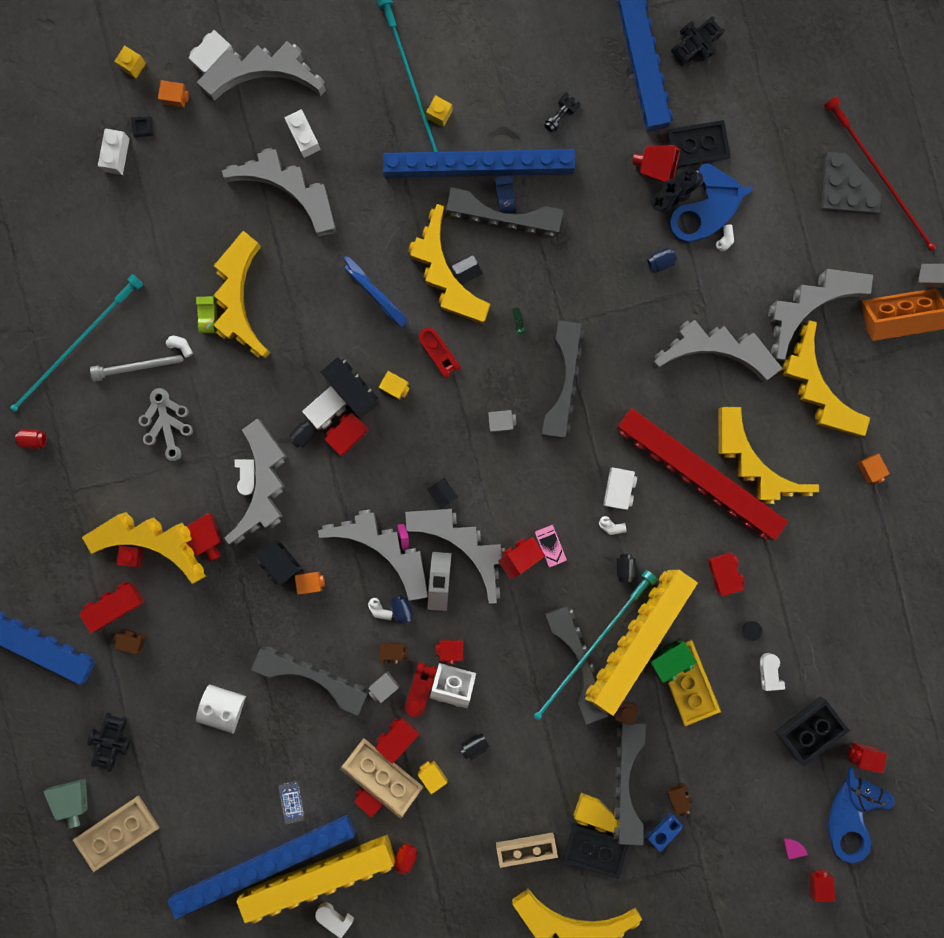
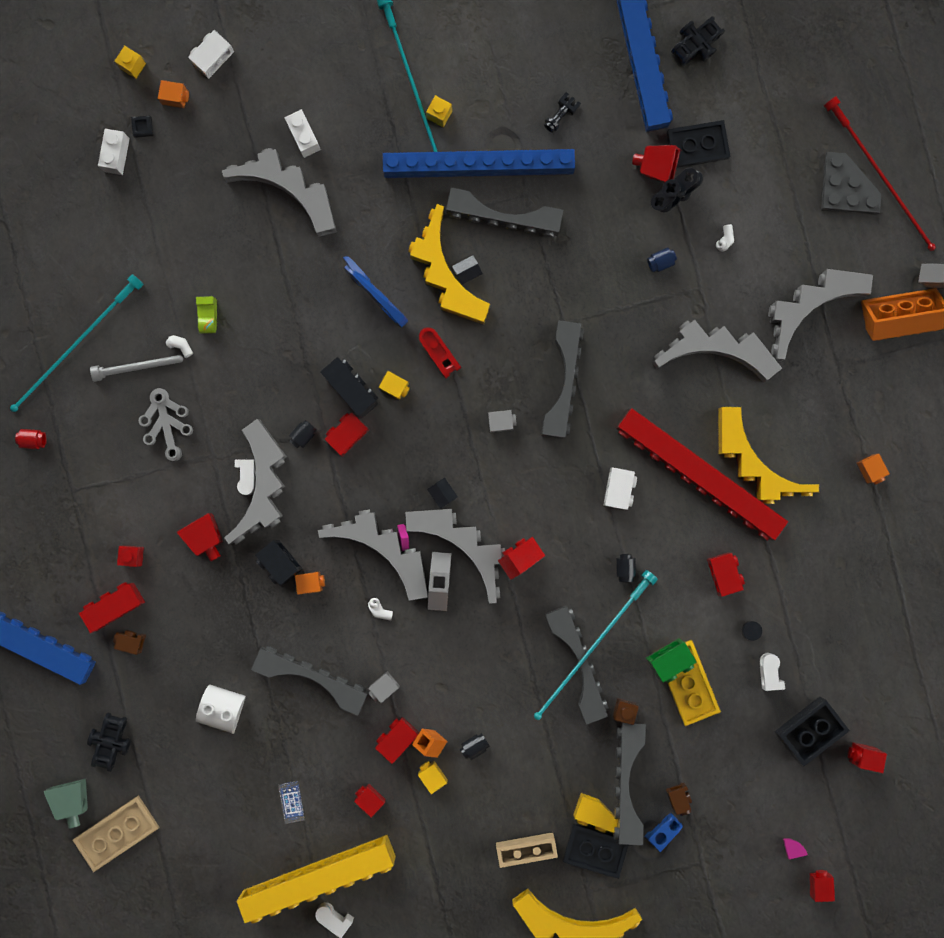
yellow arch [82,512,206,584] -> none
blue brick [167,814,356,919] -> none
light grey arch [197,41,326,101] -> none
yellow arch [213,231,270,358] -> none
white brick [302,386,348,430] -> none
tan tile [340,738,423,818] -> none
reddish brown brick [380,642,408,664] -> none
dark blue brick [389,595,413,625] -> none
red brick [394,843,418,874] -> none
red plate [405,662,437,717] -> none
white brick [430,663,476,709] -> none
red brick [436,639,463,664] -> none
dark blue leg [494,175,516,214] -> none
clear green tile [512,307,524,335] -> none
bright pink tile [535,525,567,567] -> none
yellow brick [585,570,698,716] -> none
white arm [599,516,627,535] -> none
blue animal [669,164,753,243] -> none
yellow arch [781,320,870,437] -> none
blue animal [828,768,895,863] -> none
none -> orange brick [412,728,448,758]

